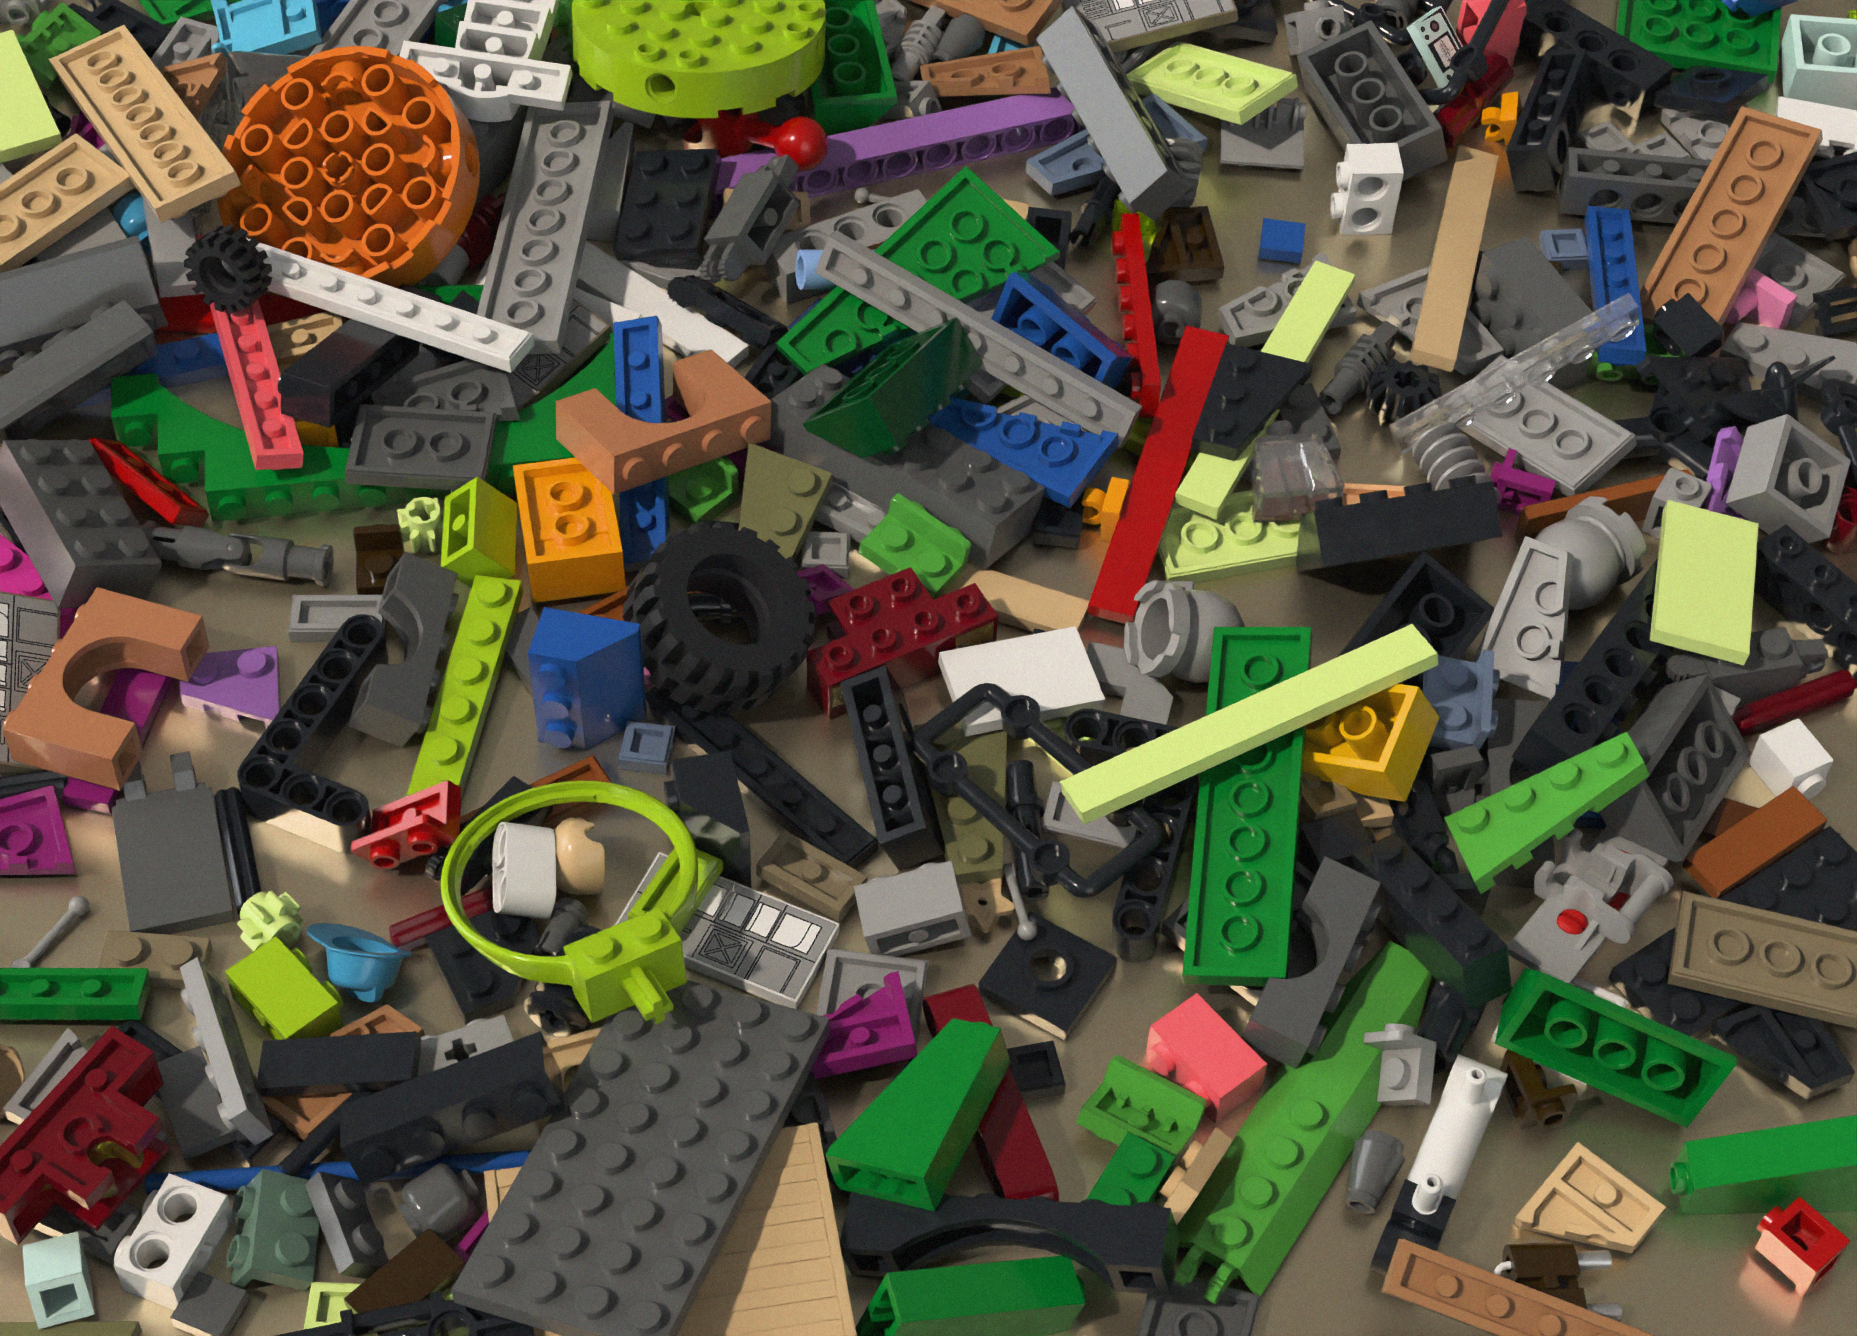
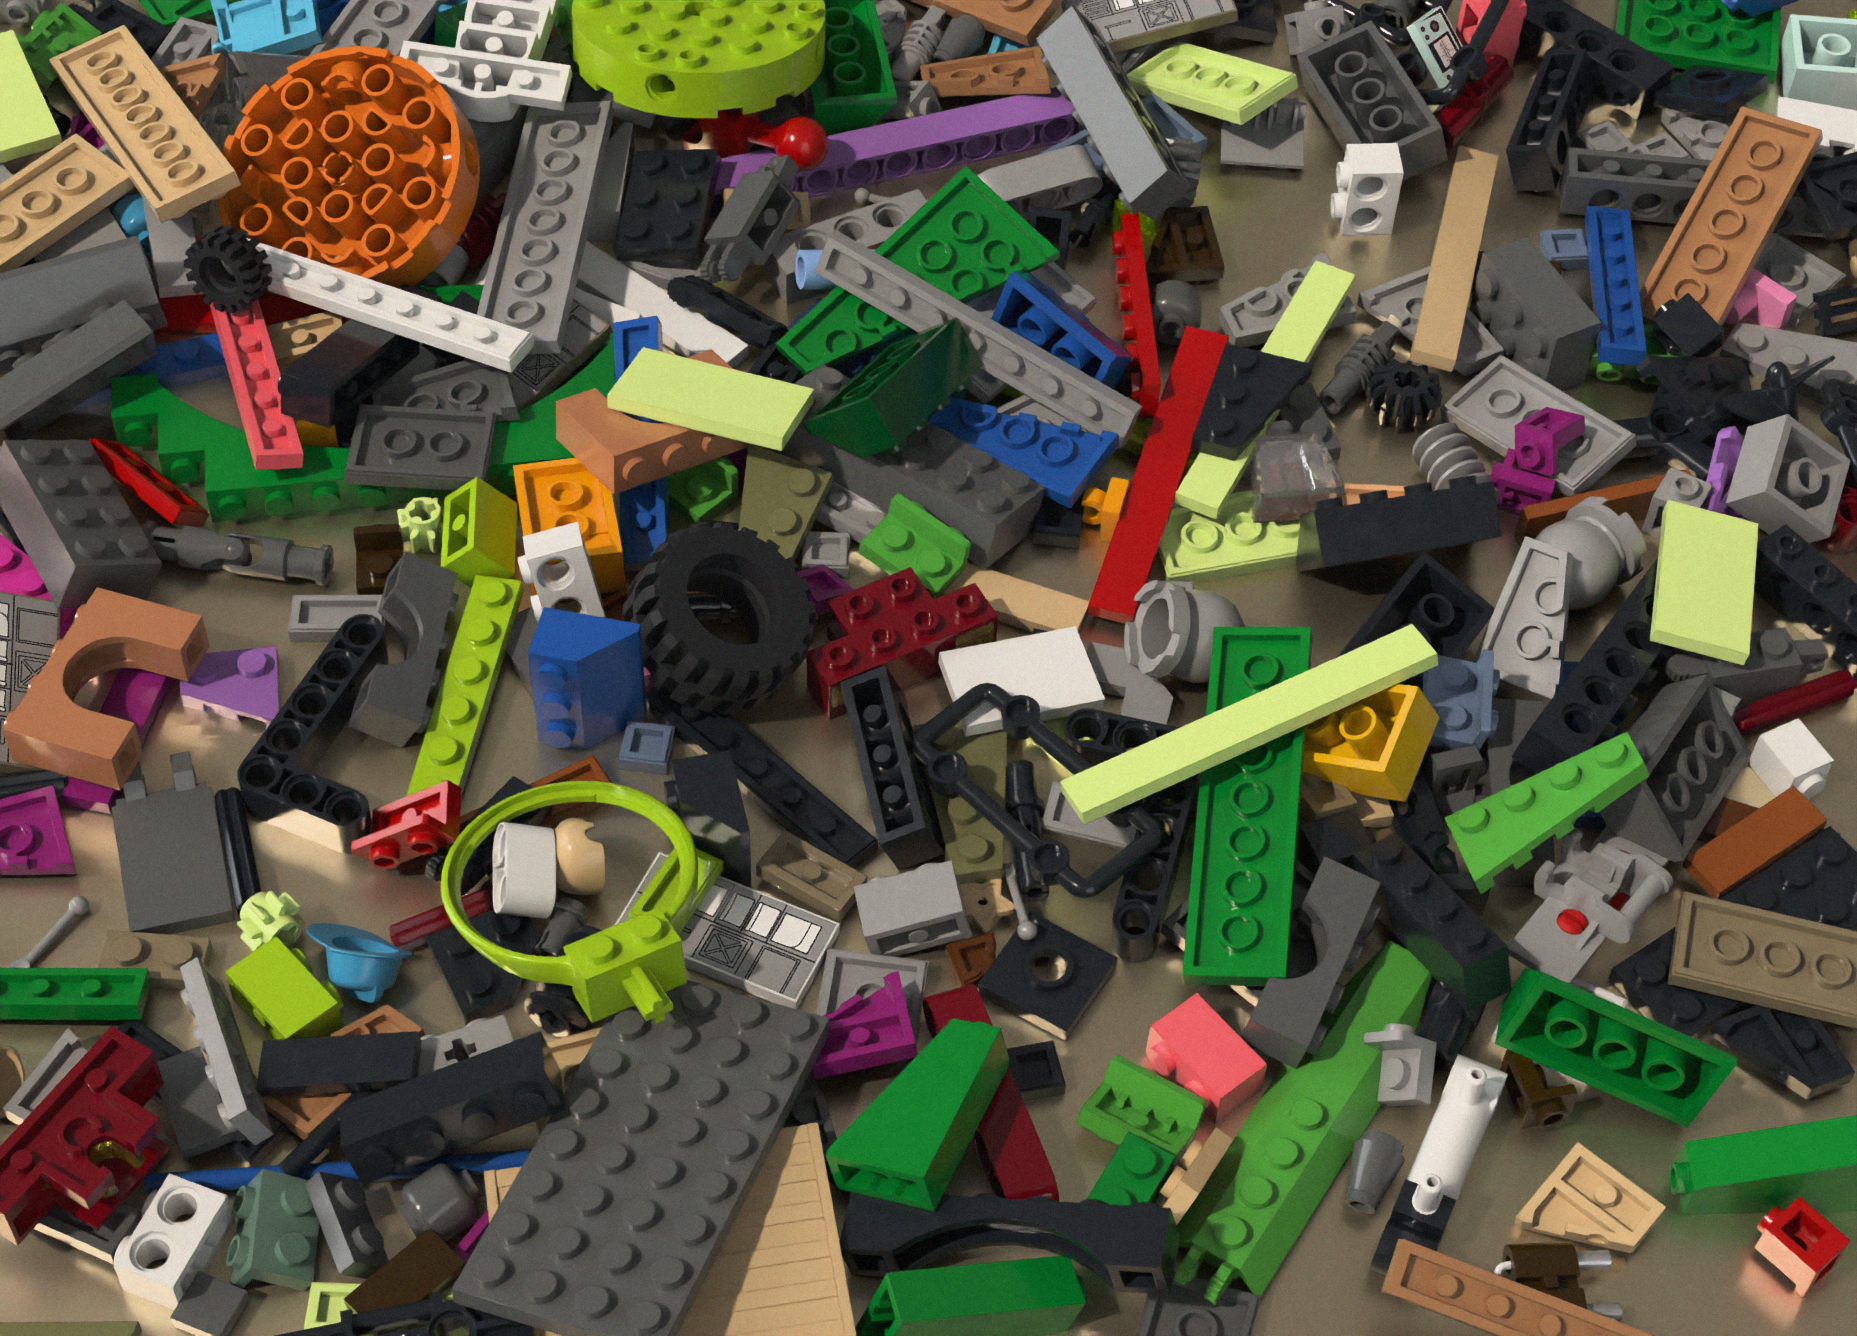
light aqua brick [22,1231,95,1329] -> none
blue tile [1258,218,1306,264] -> none
clear plate [1389,293,1639,455] -> none
light orange tile [1481,91,1523,149] -> none
none -> white brick [517,522,606,623]
none -> yellowish green tile [607,347,814,451]
none -> reddish brown tile [945,932,996,988]
none -> light grey beam [978,144,1103,218]
none -> magenta bracket [1515,407,1585,476]

